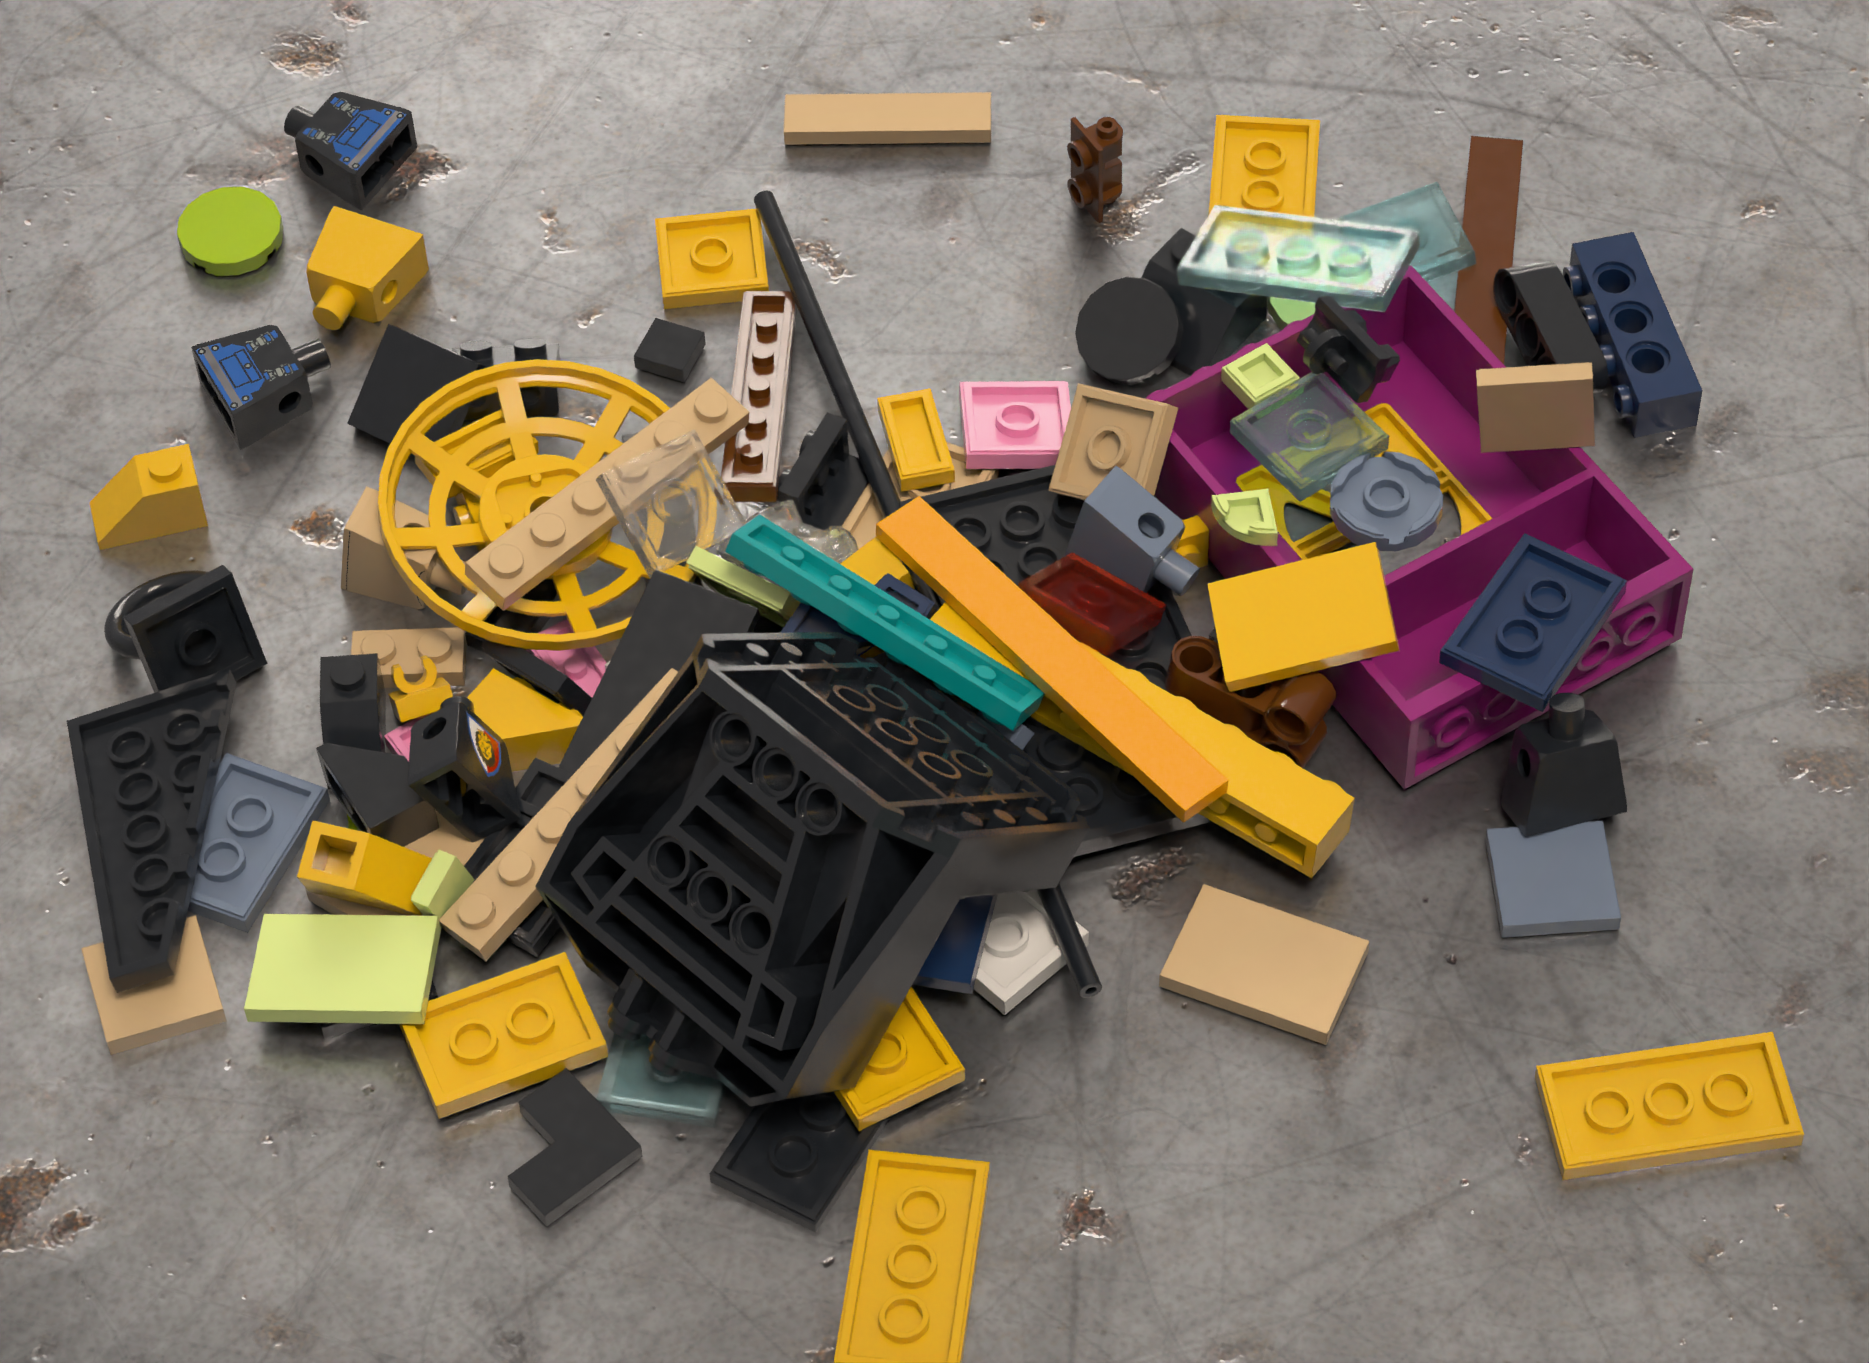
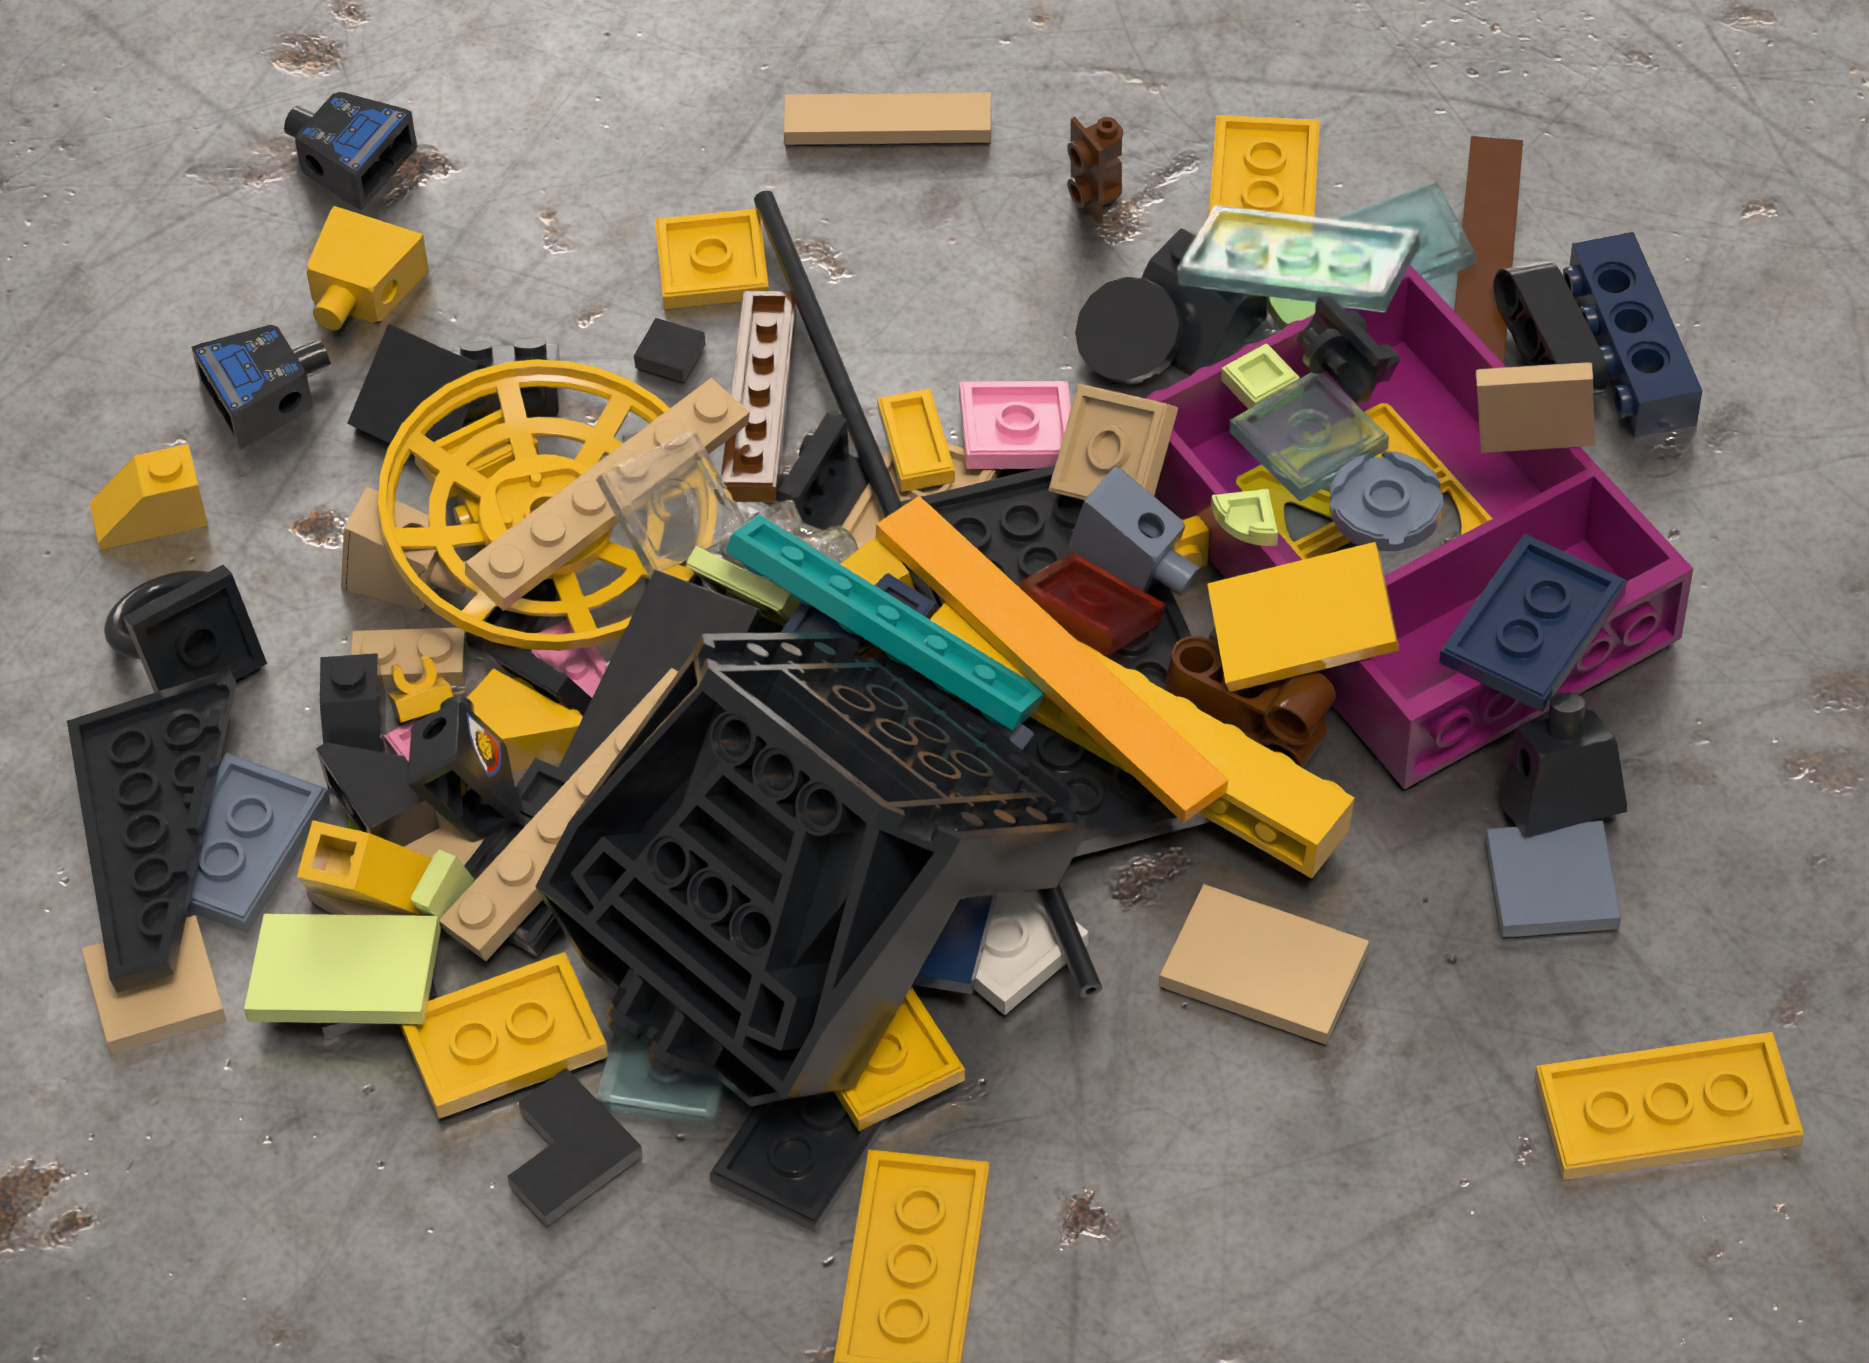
lime tile [177,187,283,276] -> none

